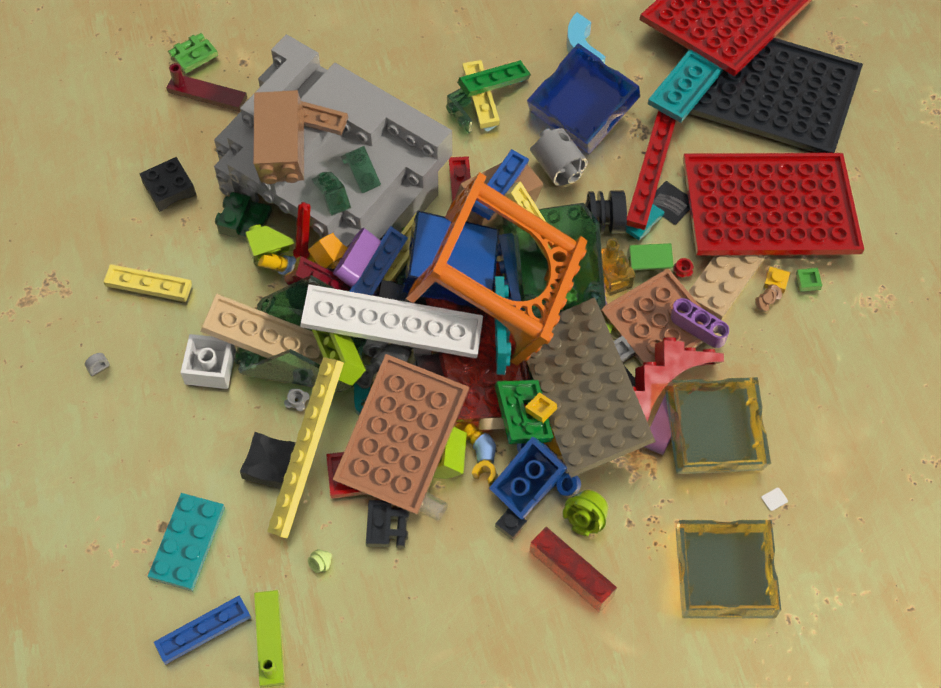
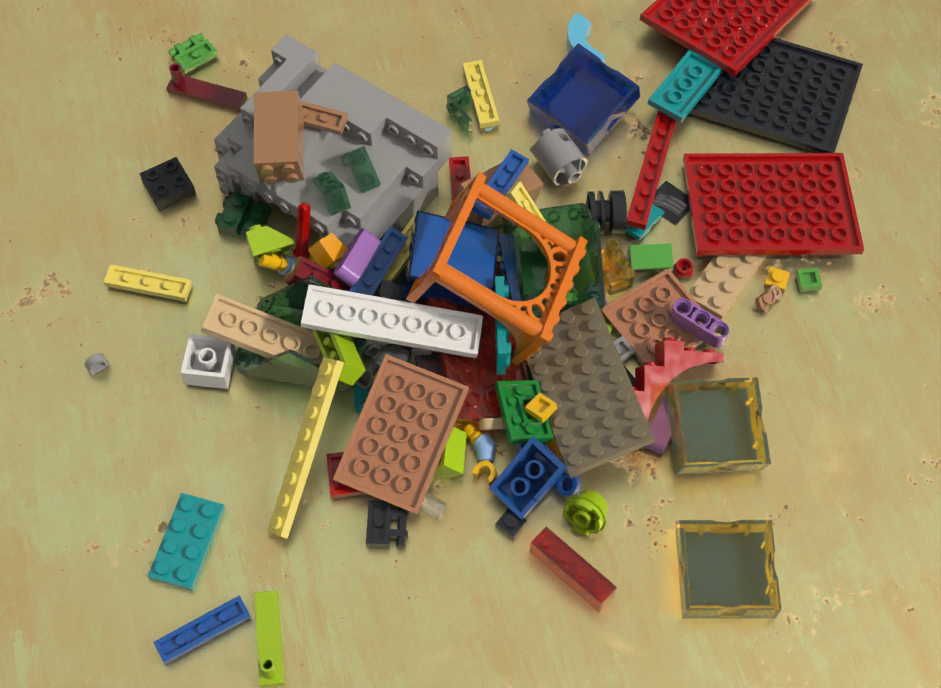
black brick [240,432,296,489] -> none
light grey plate [284,388,309,412] -> none
yellowish green plate [308,549,332,573] -> none
green plate [457,60,531,97] -> none
white sticker [762,488,788,511] -> none

